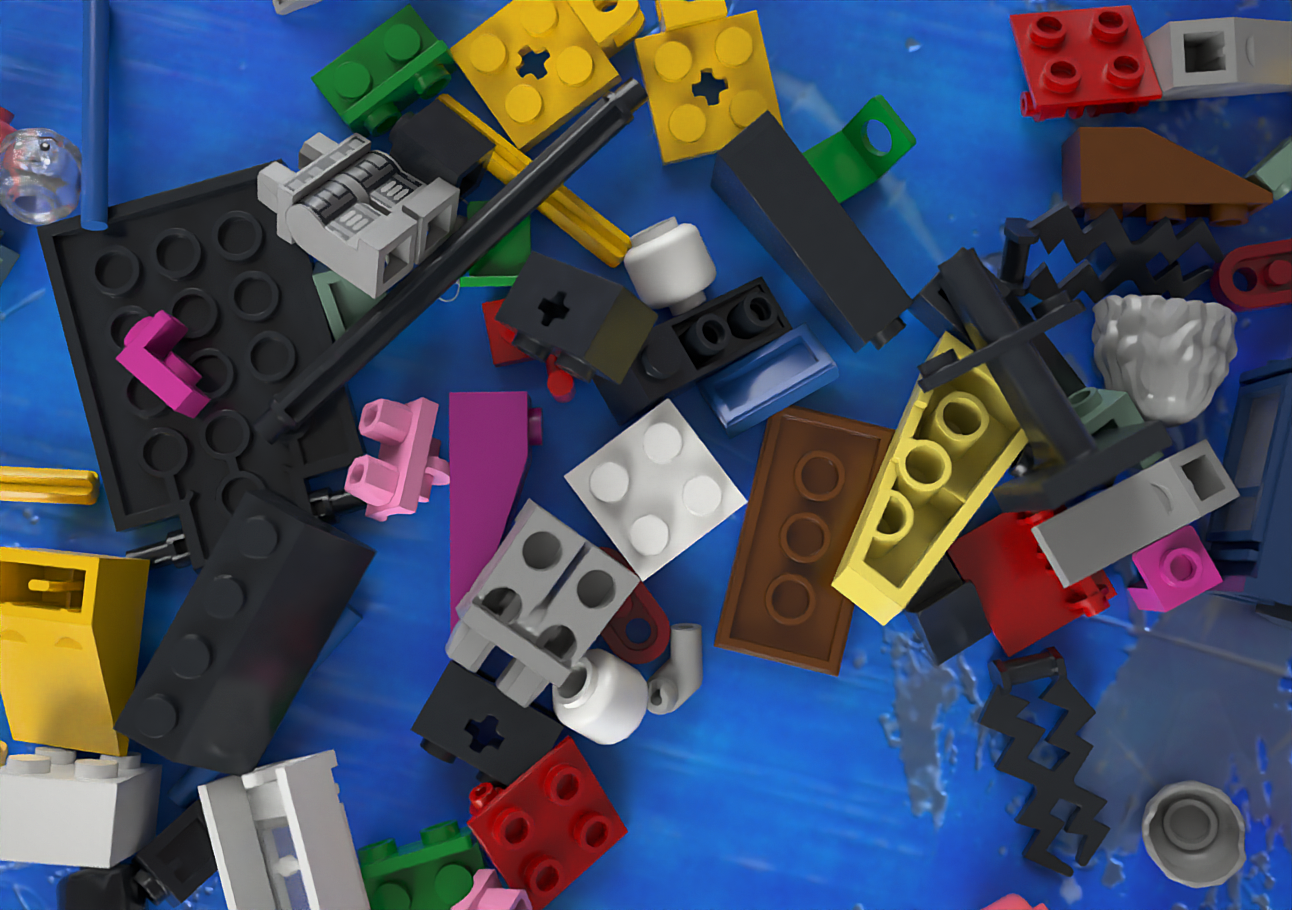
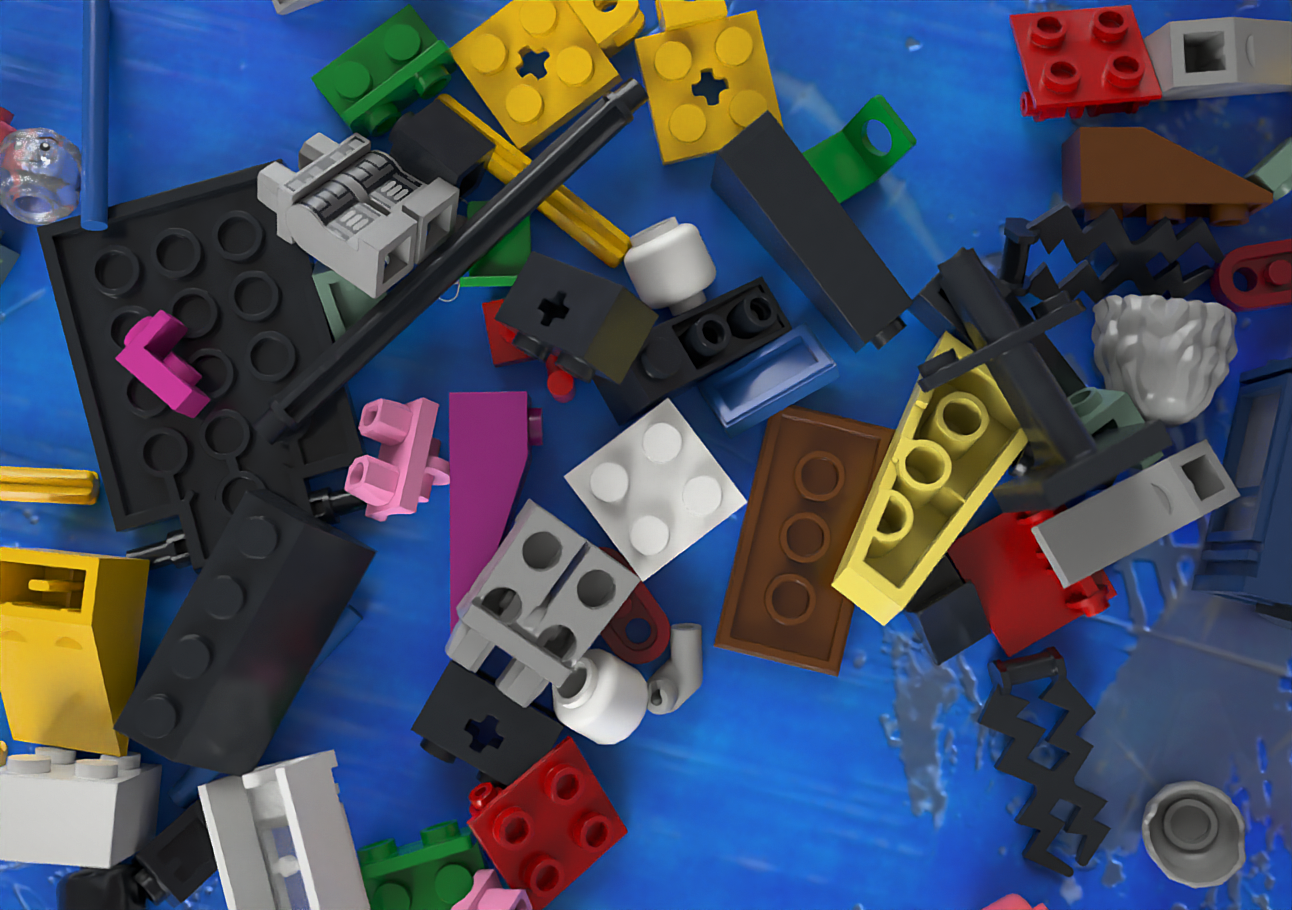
dark pink bracket [1127,525,1223,612] -> none

